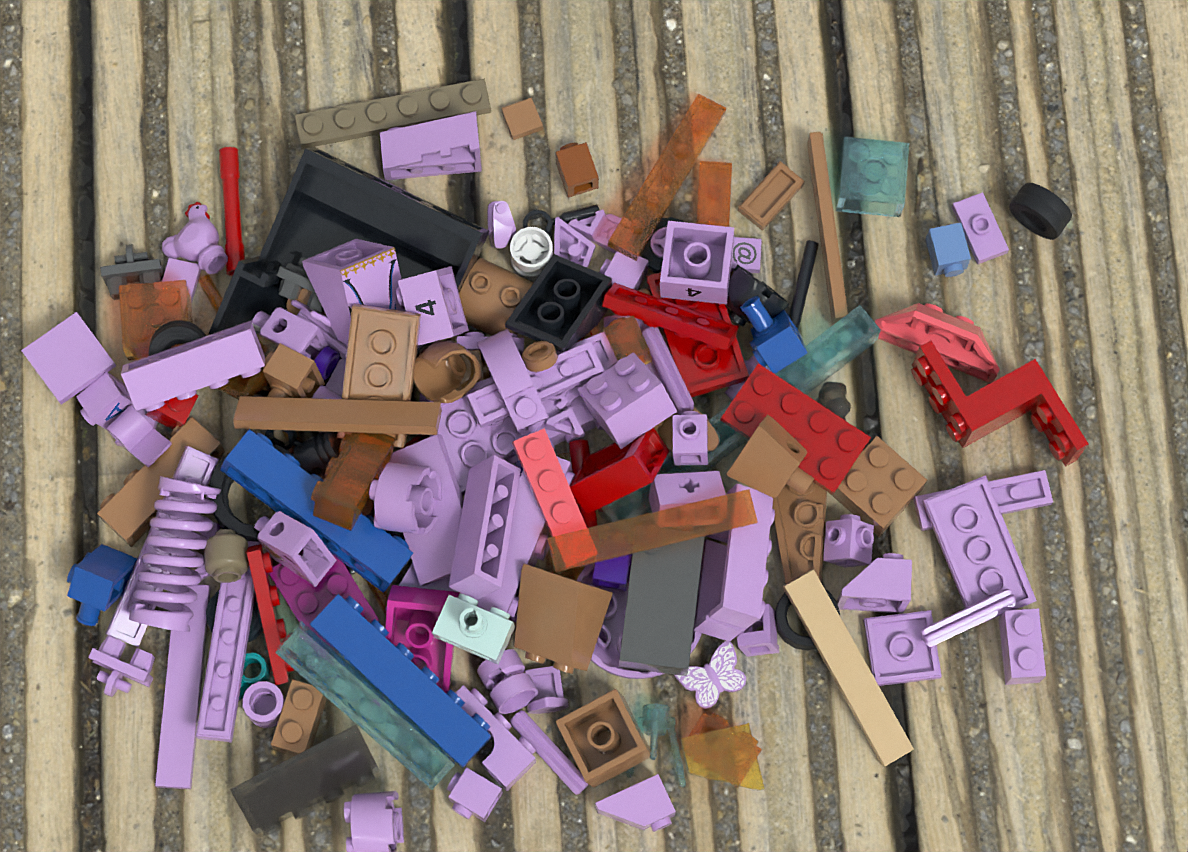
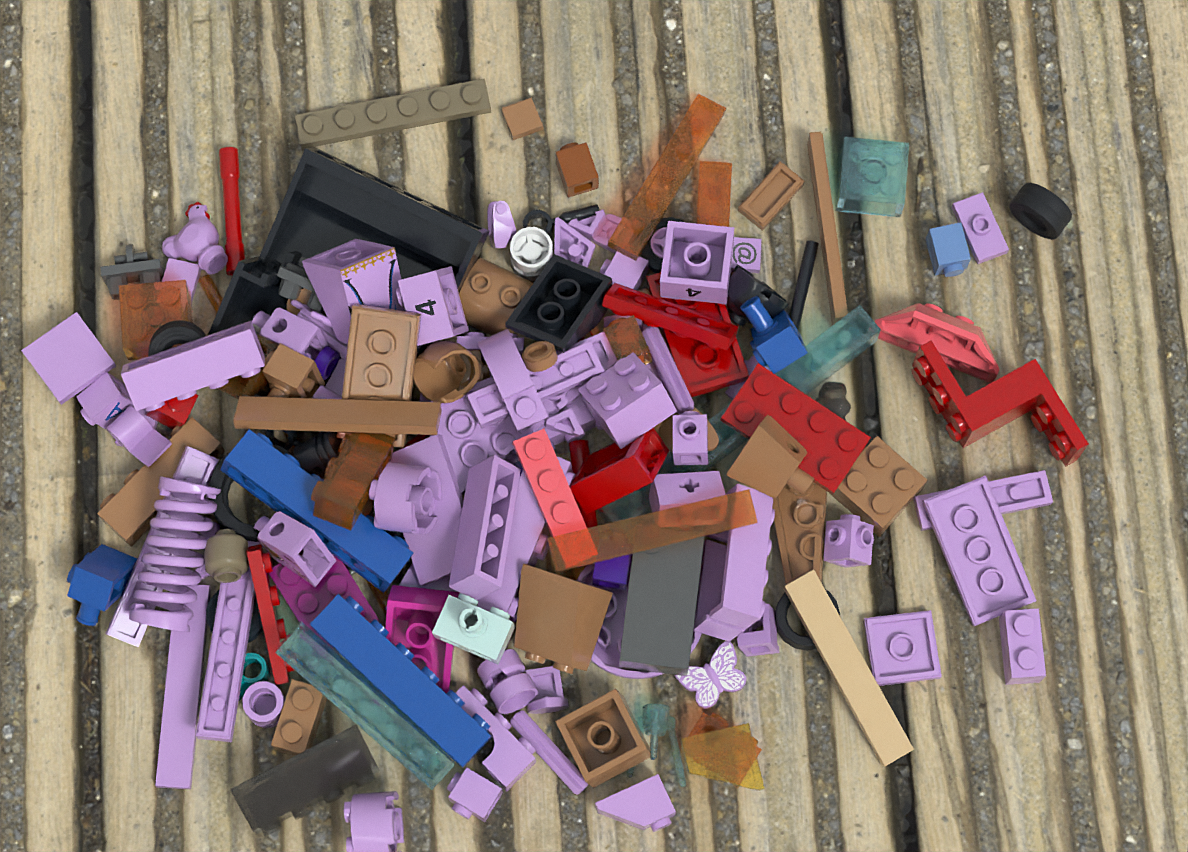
lavender hips [88,635,155,697] -> none
lavender wedge [380,112,482,180] -> none
lavender slope [837,553,912,613] -> none
axle [921,589,1016,647] -> none

